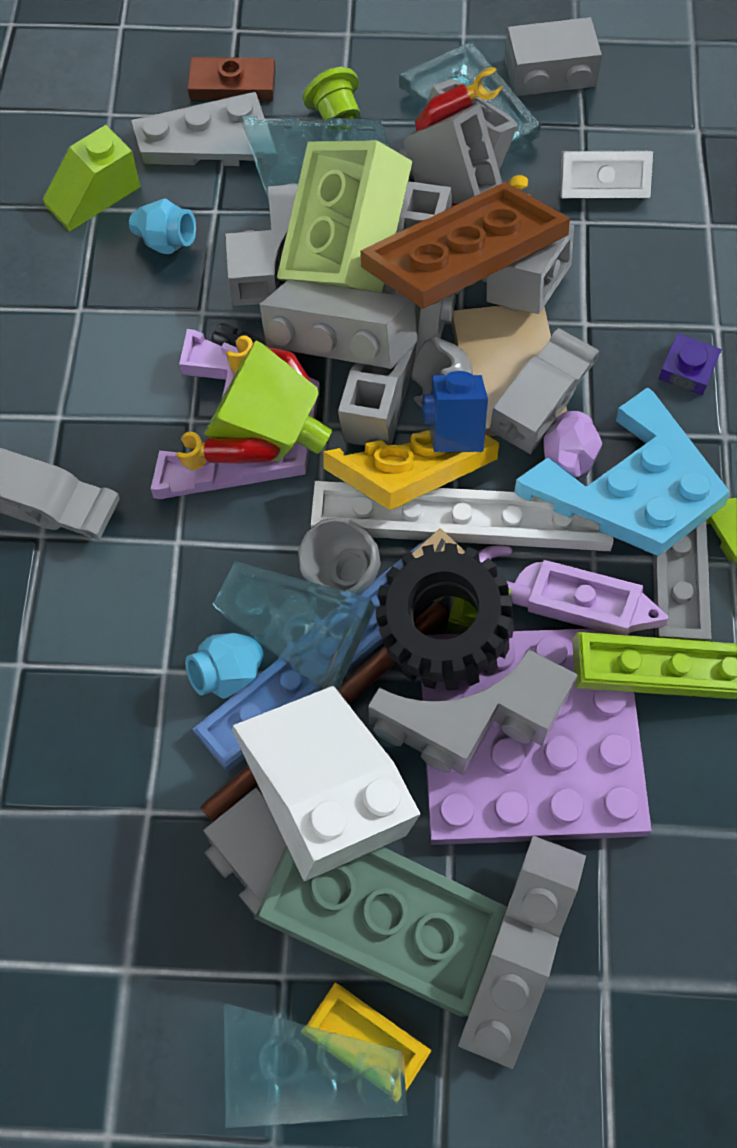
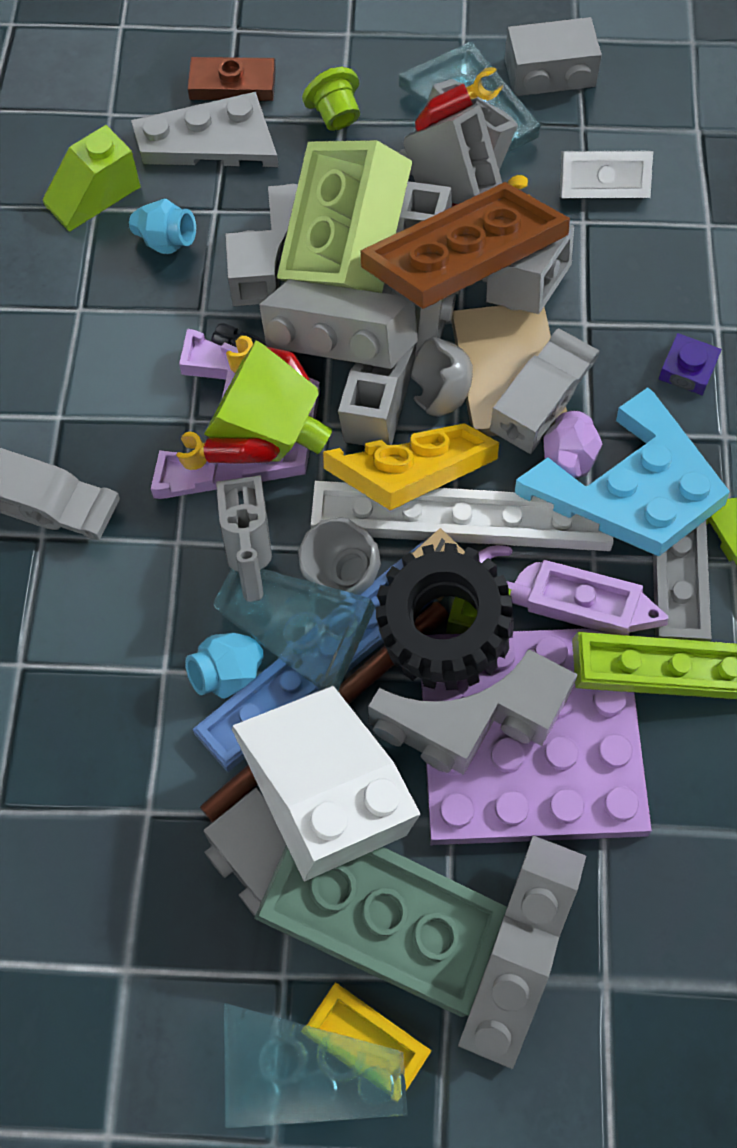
clear light blue wing [242,115,390,200] -> none
blue brick [422,371,488,452] -> none
none -> light grey piece [216,475,272,602]

